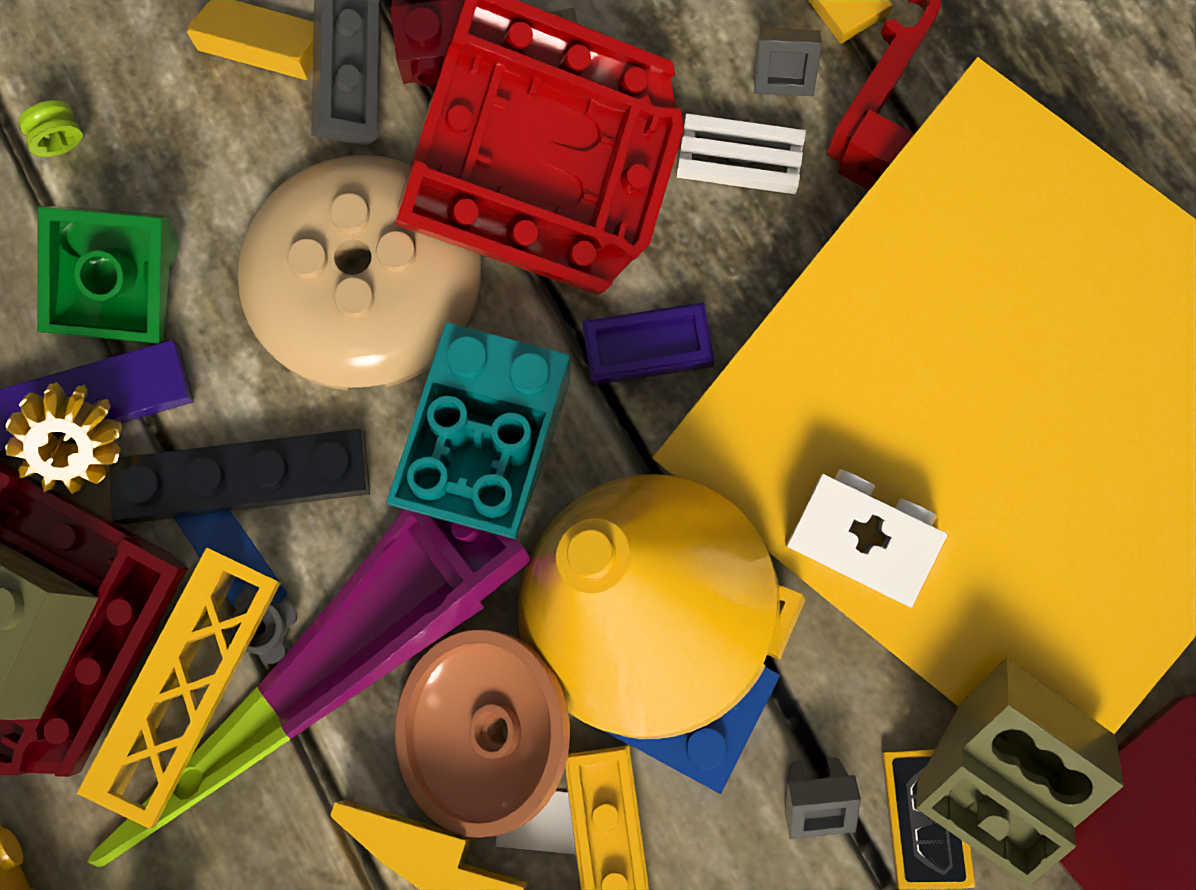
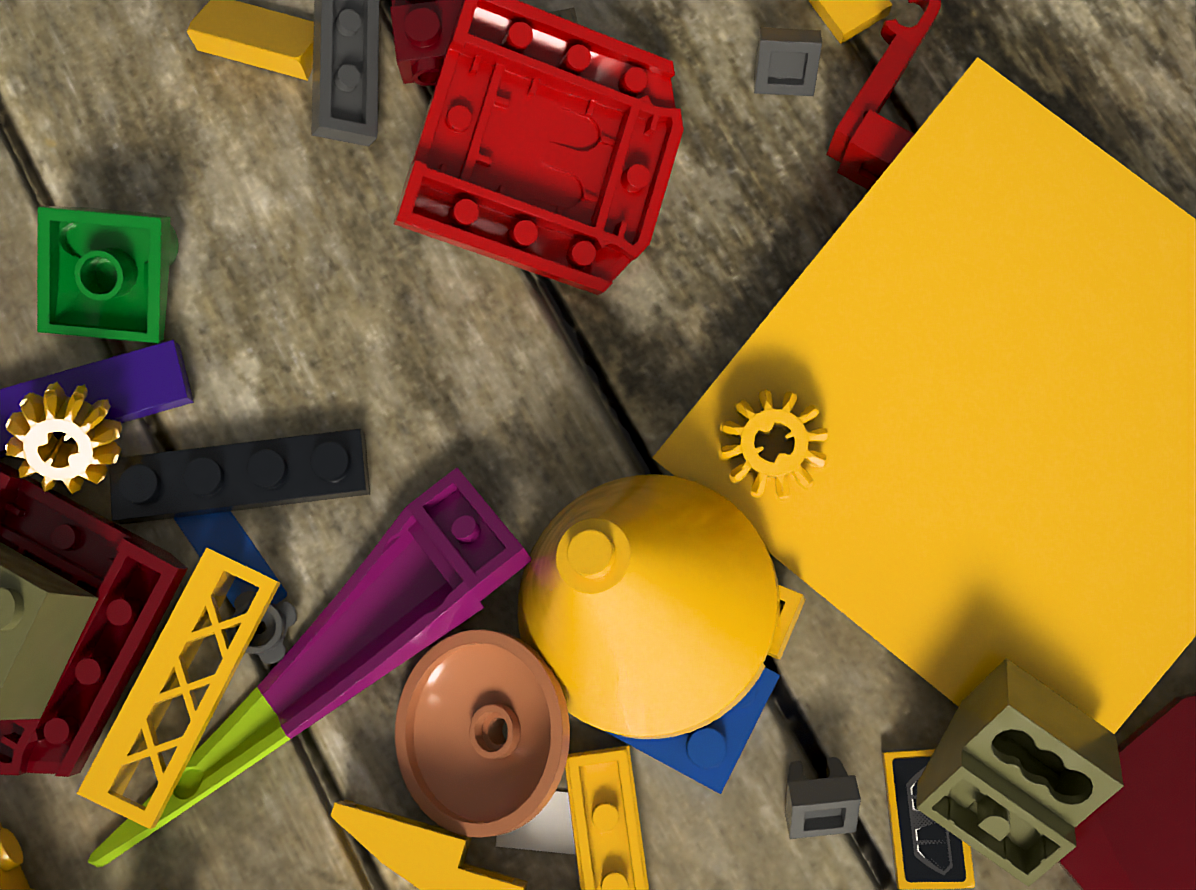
lime bush [18,100,83,157] -> none
tan brick [238,155,482,390] -> none
teal slope [386,322,570,539] -> none
dark purple tile [582,302,715,386] -> none
white tile [677,113,806,194] -> none
white brick [786,469,948,608] -> none
none -> yellow gear [718,388,831,500]

